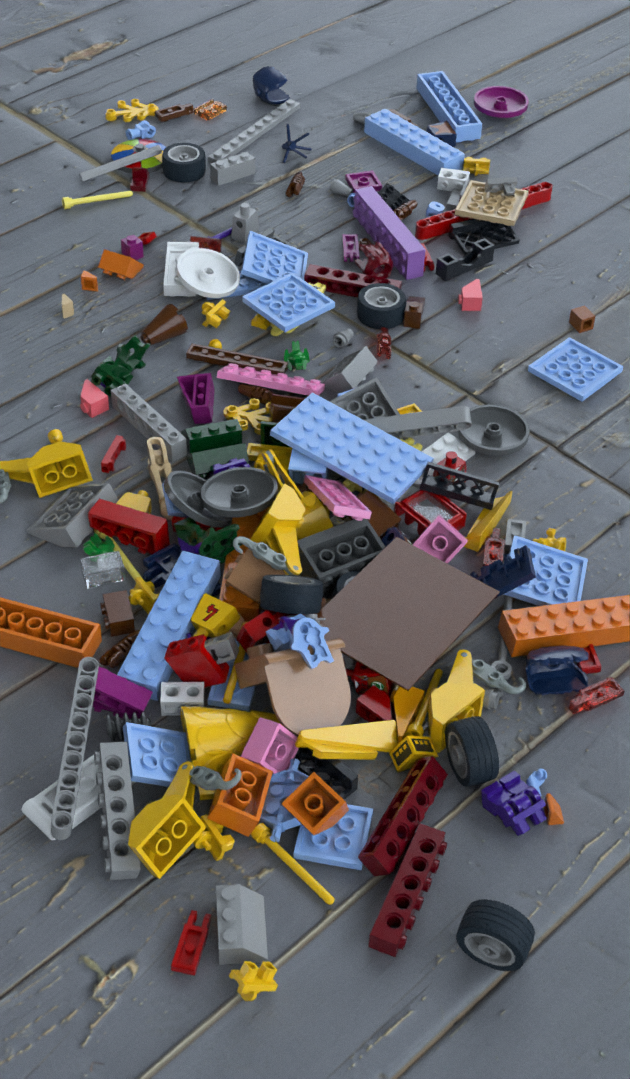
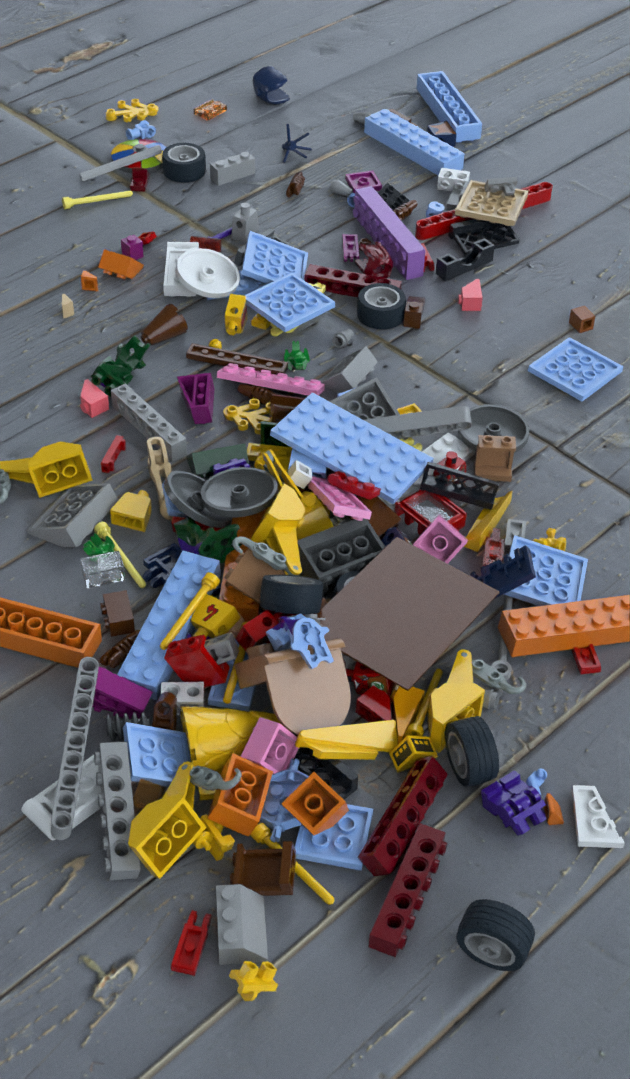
yellow hinge [47,429,63,444] -> none
red wedge [88,498,170,555] -> none
yellow hips [129,577,160,615] -> none
reddish brown hinge [155,103,194,122] -> none
dark green slope [181,419,242,454] -> none
yellow hips [202,299,231,328] -> none
light grey plate [208,99,300,163] -> none
clear red hinge [377,327,392,359] -> none
yellow hips [463,157,490,176] -> none
magenta dish [474,86,529,118] -> none
dark blue animal [526,646,589,696] -> none
clear red hinge [568,676,625,714] -> none
none -> clear orange panel [133,779,164,810]
none -> reddish brown piece [152,692,177,731]
none -> yellow piece [160,572,220,650]
none -> yellow torso [225,294,247,335]
none -> reddish brown panel [230,841,297,896]
none -> white plate [288,460,312,489]
none -> red hinge [327,471,381,500]
none -> medium nougat panel [474,435,516,482]
none -> white wing [571,785,625,848]

